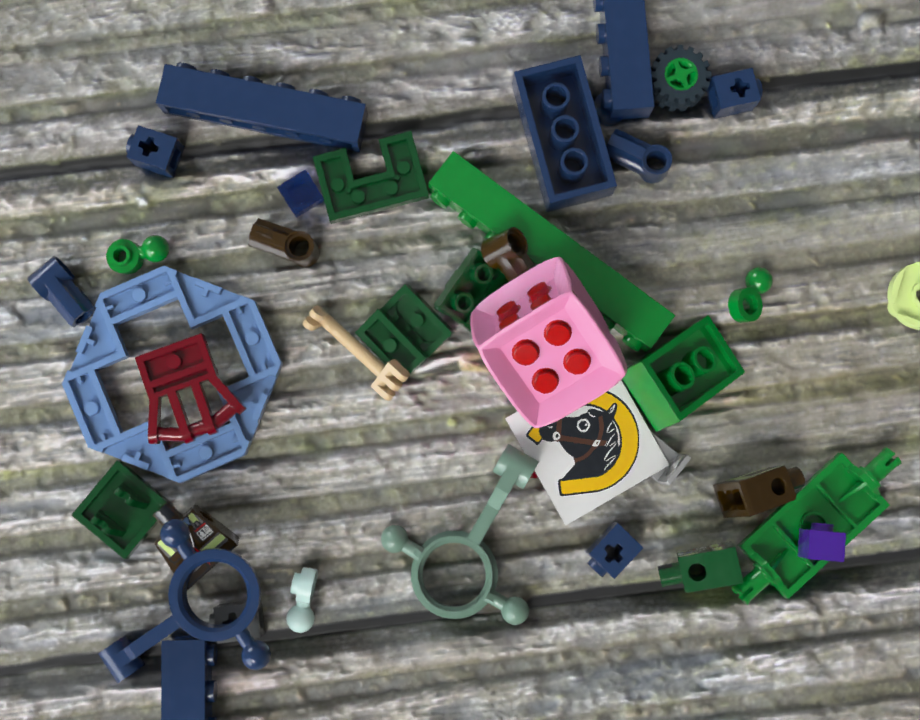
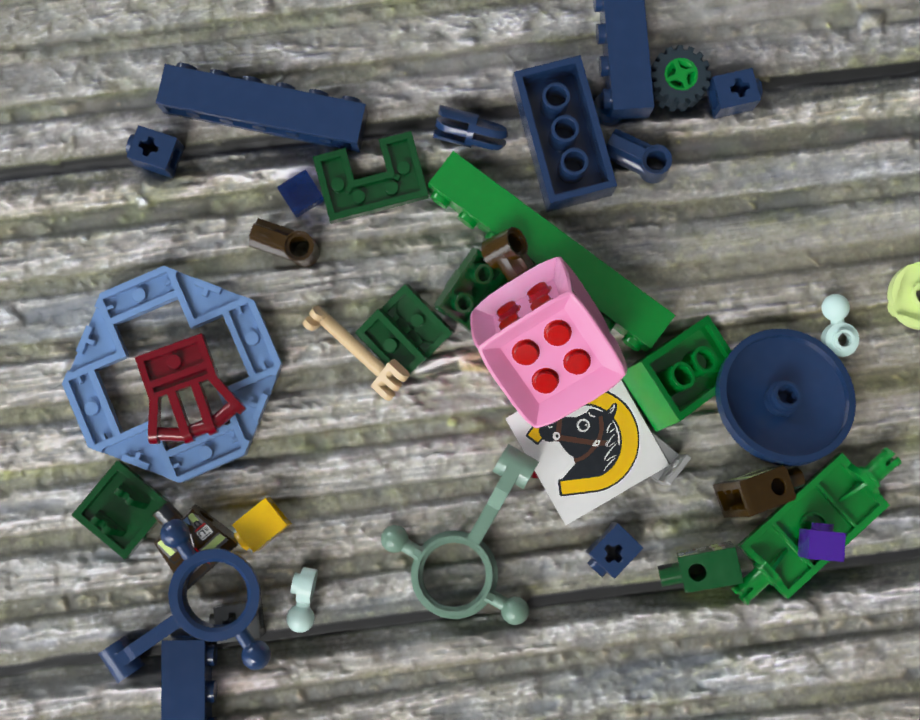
dark blue piece [27,256,96,327] -> none
green plate [106,235,170,275] -> none
green plate [728,267,773,323] -> none
none -> yellow brick [232,497,292,552]
none -> dark blue arm [433,105,508,150]
none -> dark blue dish [715,329,856,466]
none -> light aqua plate [821,294,859,357]

